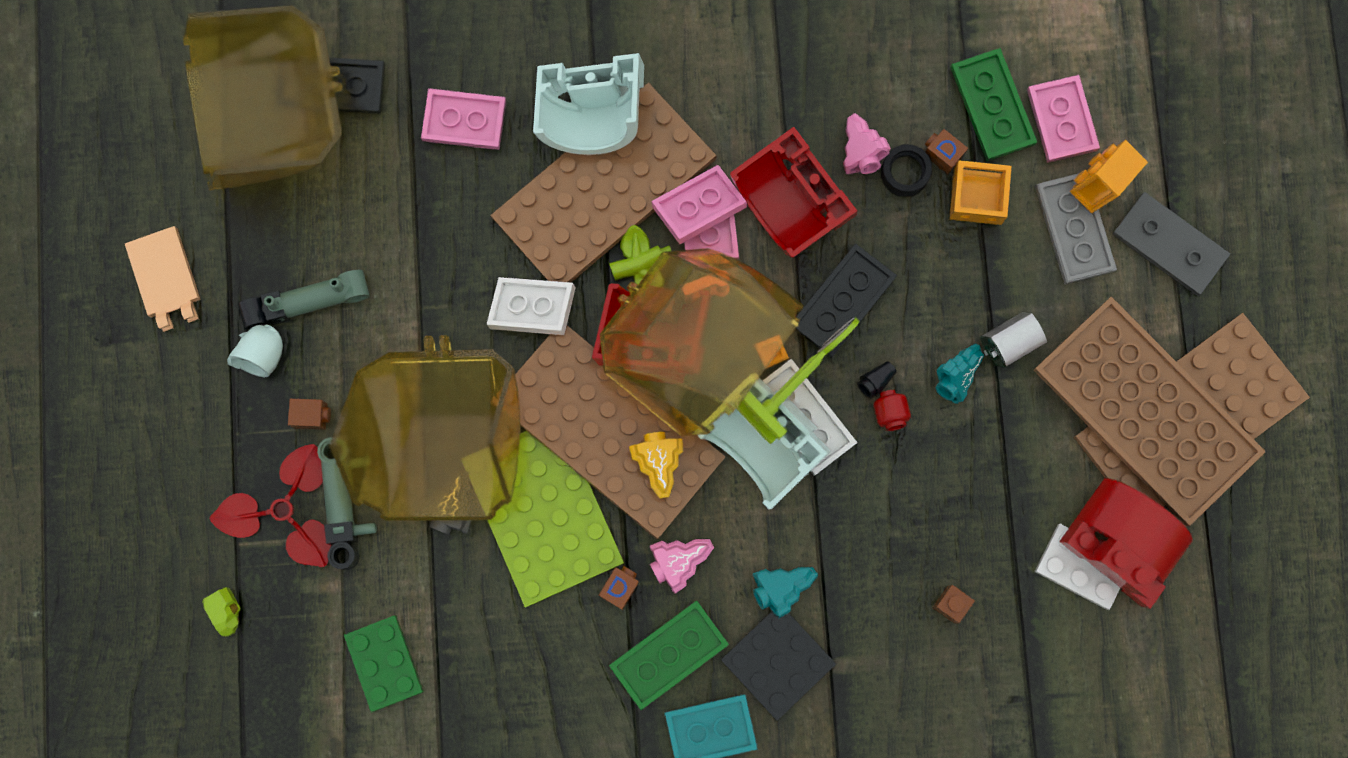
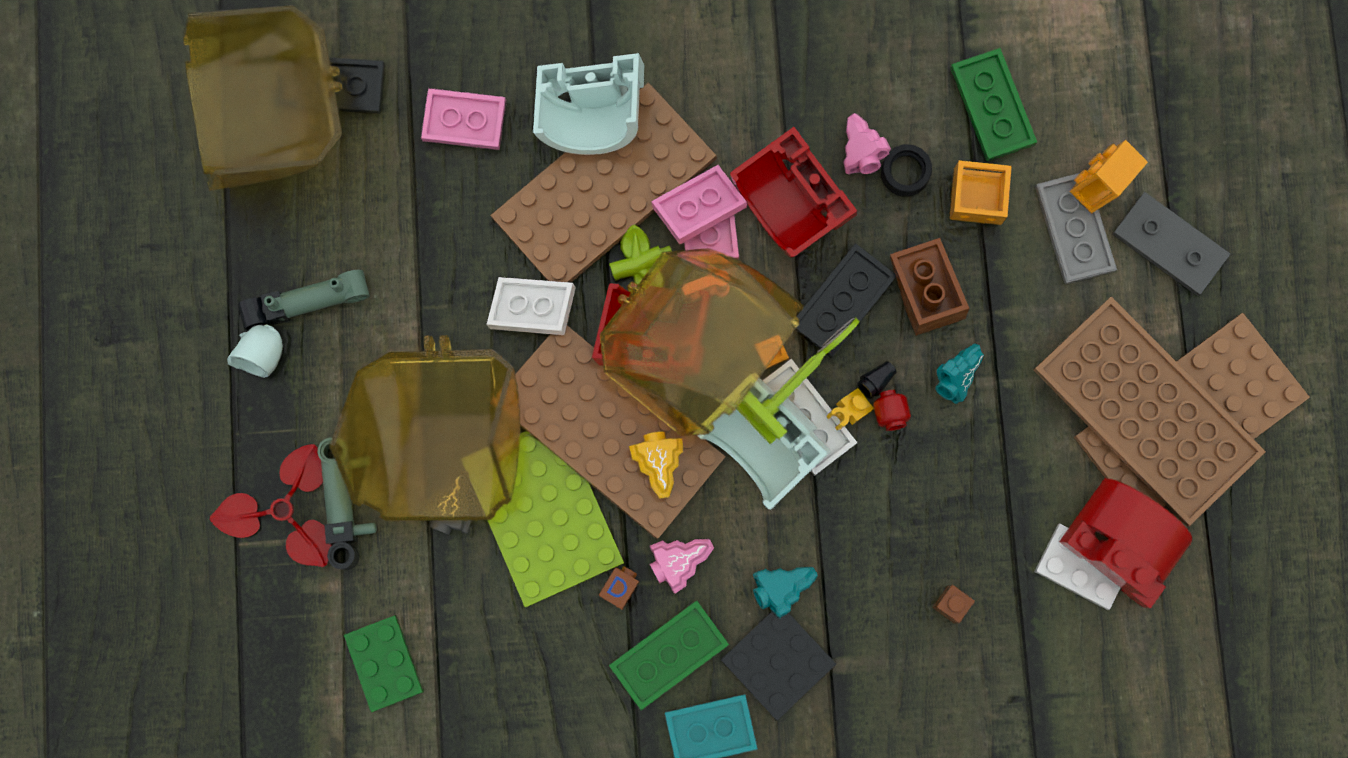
light nougat tile [125,226,201,332] -> none
lime rock [202,587,241,636] -> none
dark orange brick [288,399,331,430] -> none
dark orange brick [925,129,968,174] -> none
flat silver piece [980,312,1047,368] -> none
bright pink plate [1027,75,1100,163] -> none
none -> yellow plate [826,388,874,430]
none -> dark orange slope [890,238,969,335]

